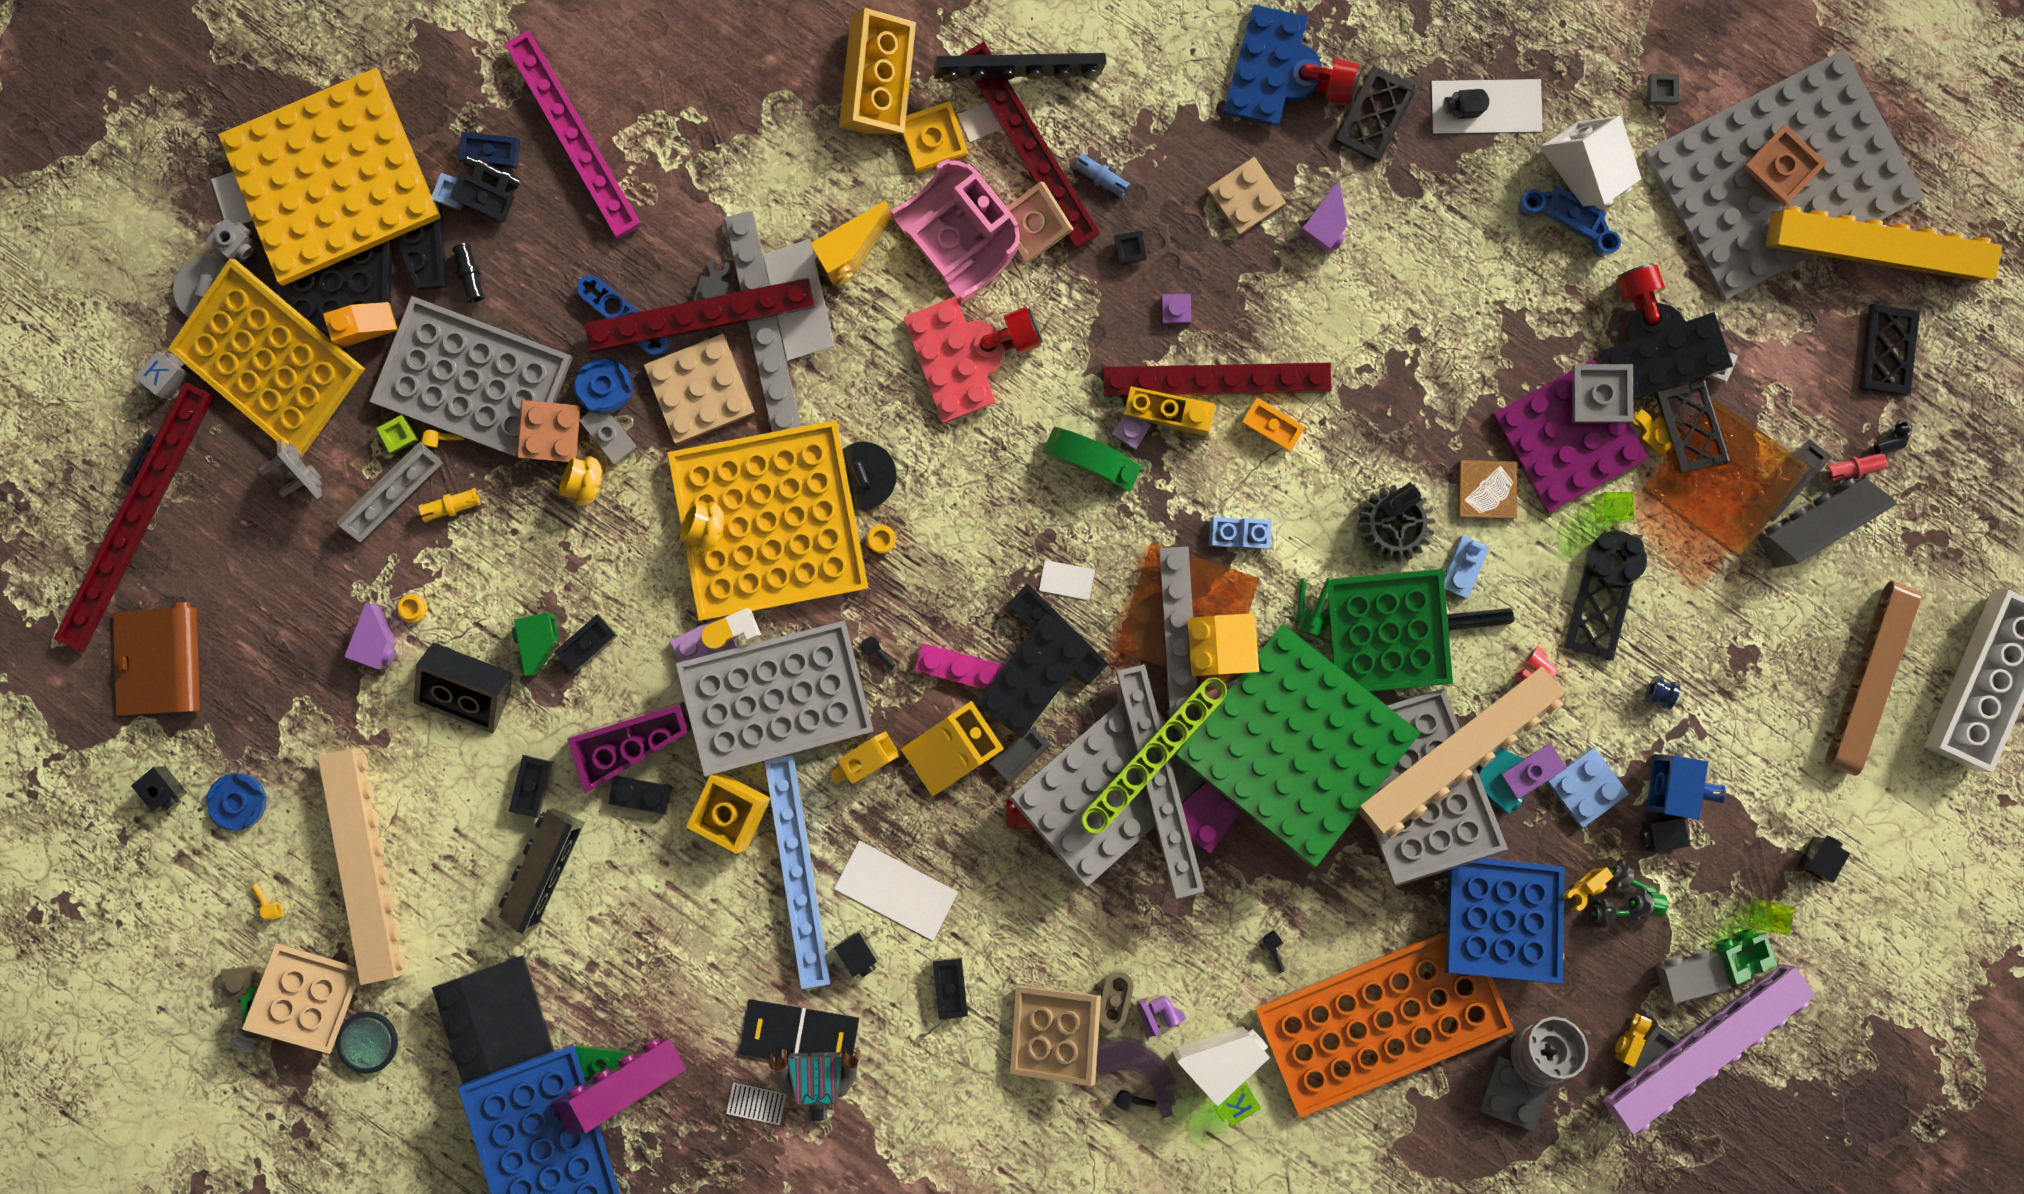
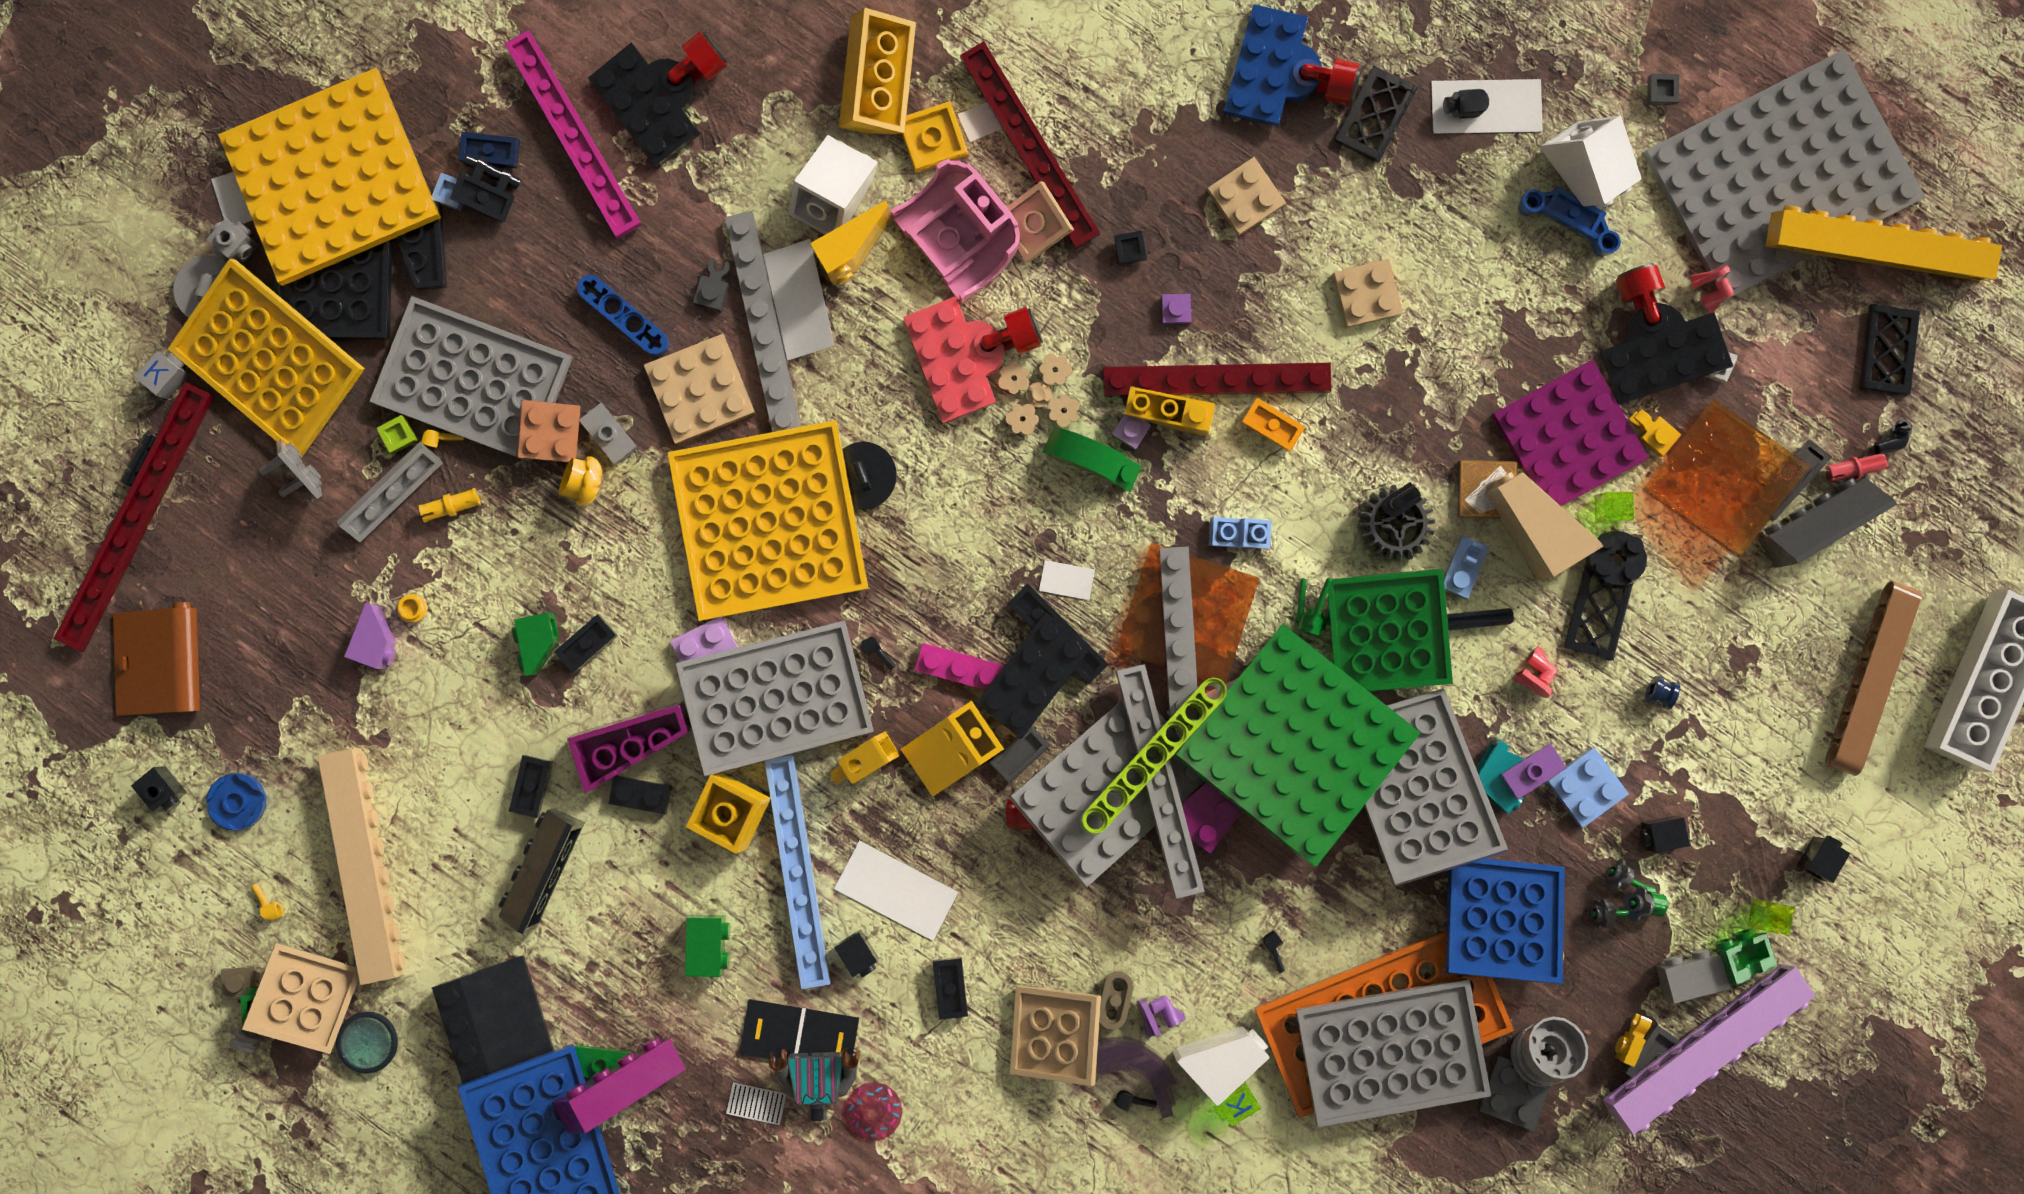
light orange slope [323,302,398,347] -> none
black slope [413,642,513,734] -> none
black pin [452,243,485,303] -> none
blue tile [574,358,633,414] -> none
dark red plate [584,278,815,353] -> none
yellow piece [680,502,724,553] -> none
leg [701,608,761,649] -> none
yellow tile [867,525,896,554] -> none
black plate [933,53,1106,82] -> none
medium blue pin [1073,153,1130,199] -> none
yellow slope [1188,614,1259,676] -> none
medium lavender slope [1299,183,1347,255] -> none
tan brick [1359,666,1566,840] -> none
yellow plate [1562,867,1614,912] -> none
light grey plate [1572,364,1633,423] -> none
blue brick [1645,754,1726,820] -> none
black window [1656,380,1731,474] -> none
nougat plate [1742,124,1827,206] -> none
none -> black plate [588,31,728,169]
none -> green brick [685,915,730,977]
none -> white slope [788,135,877,235]
none -> clear pink dish [845,1082,903,1141]
none -> tan plant [998,354,1080,435]
none -> light grey plate [1295,978,1491,1128]
none -> tan plate [1332,259,1403,329]
none -> tan slope [1485,472,1603,580]
none -> coral piece [1690,265,1733,313]

